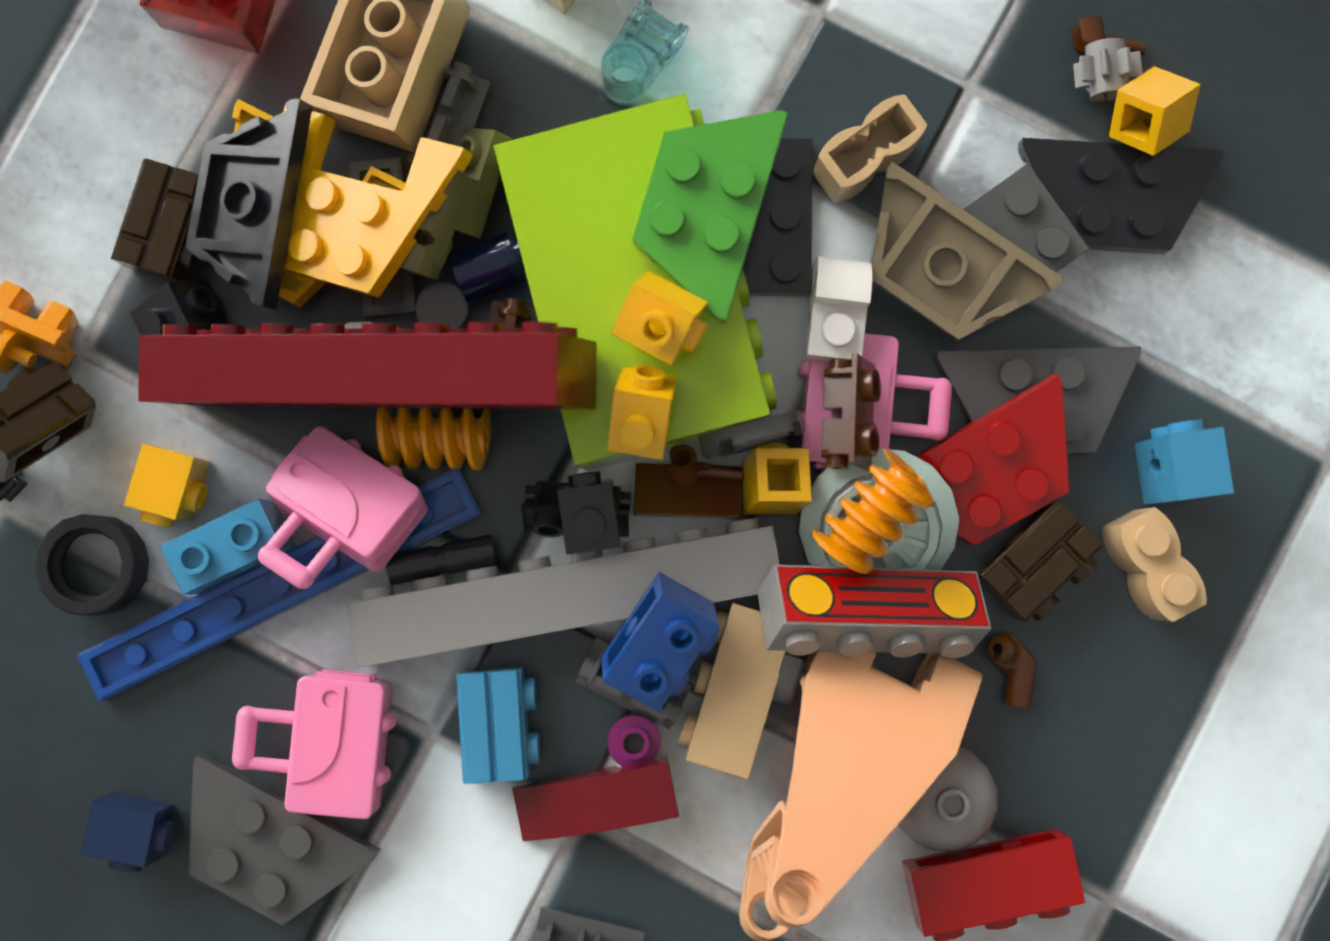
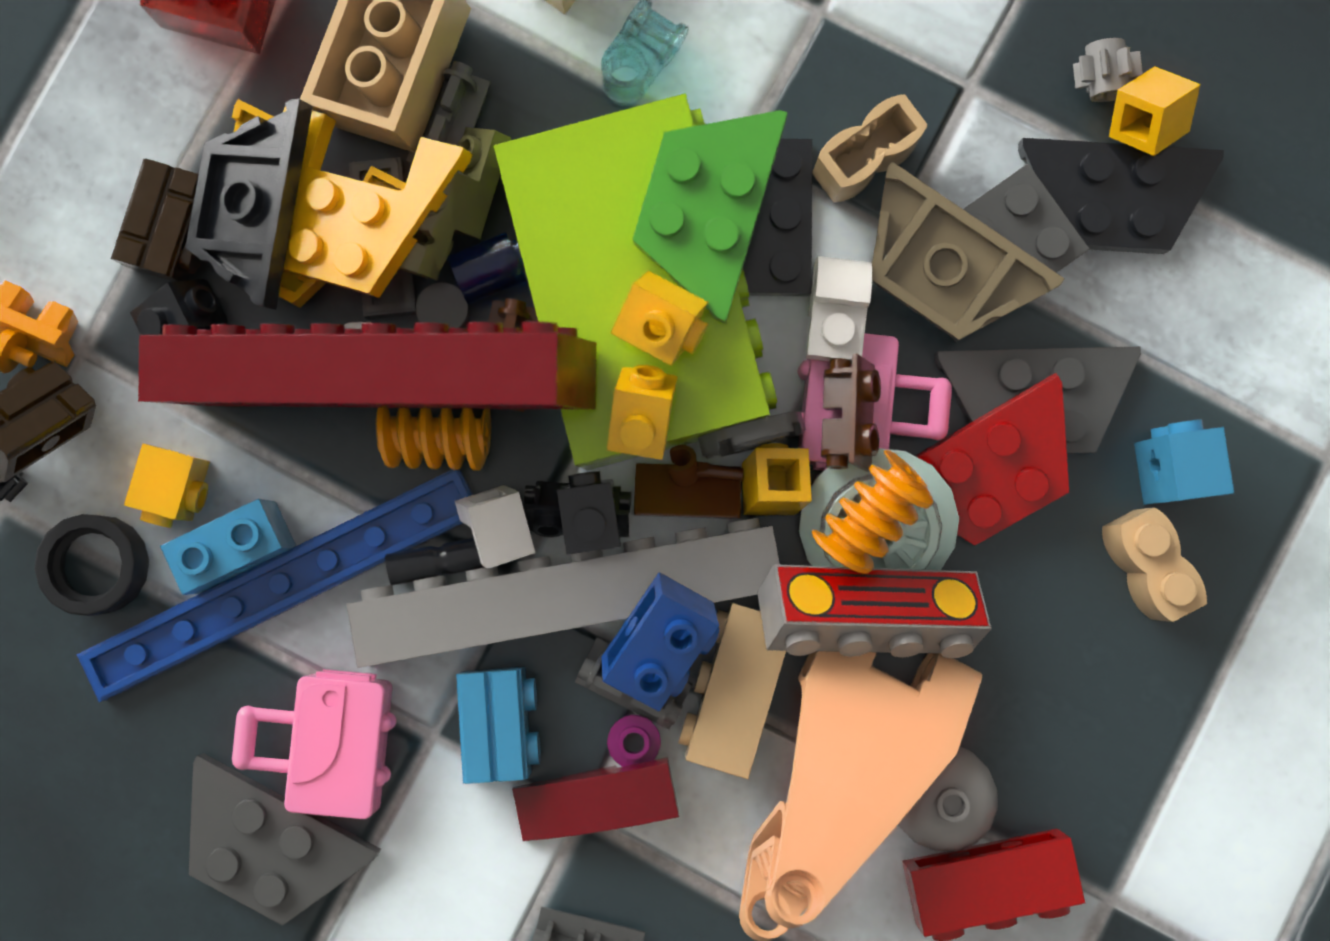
dark blue brick [80,792,176,872] -> none
bright pink piece [258,426,428,589] -> none
dark grey tile [771,651,805,706] -> none
dark brown brick [976,500,1103,622] -> none
reddish brown arm [986,632,1037,708] -> none
reddish brown hand [1072,16,1146,56] -> none
none -> white panel [455,485,535,569]

